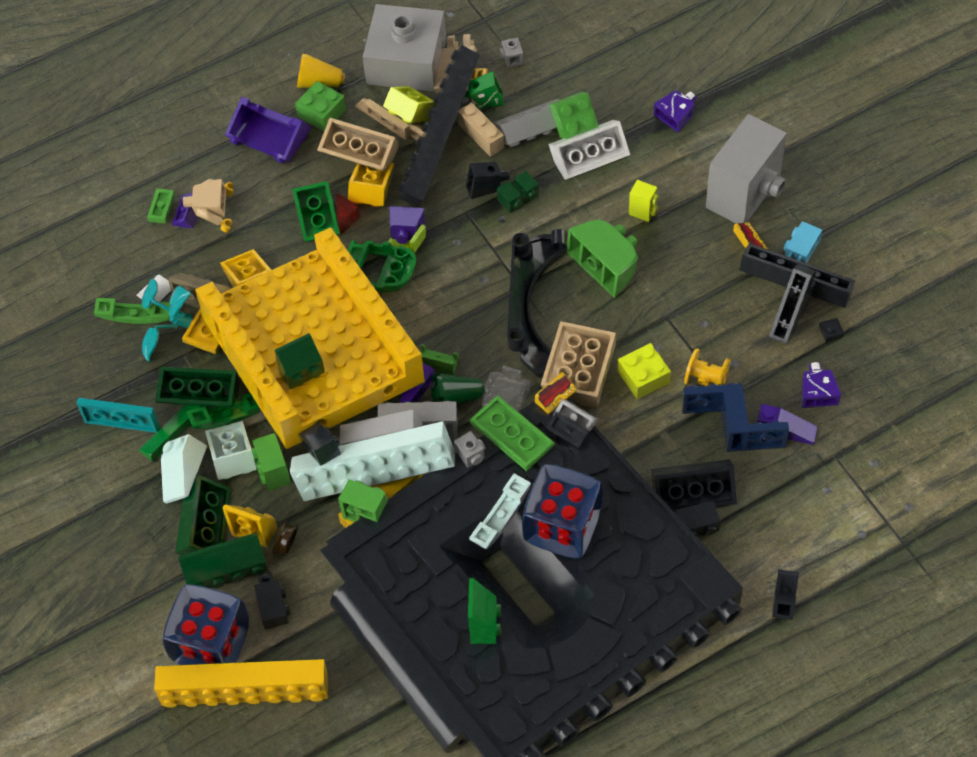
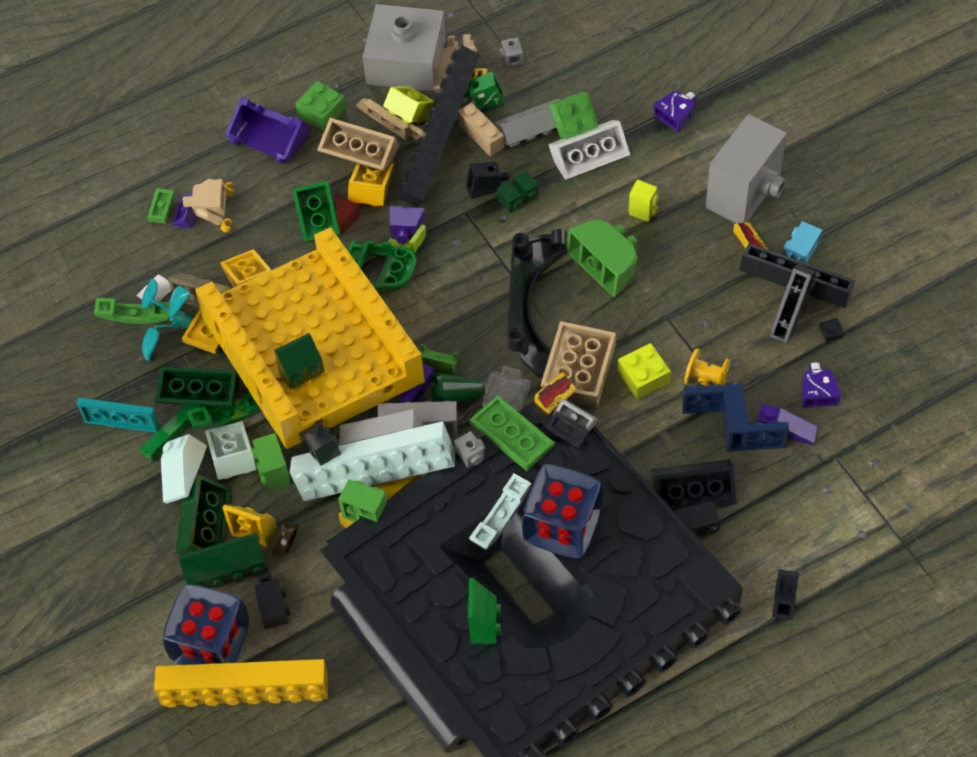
yellow cone [297,54,345,88] -> none

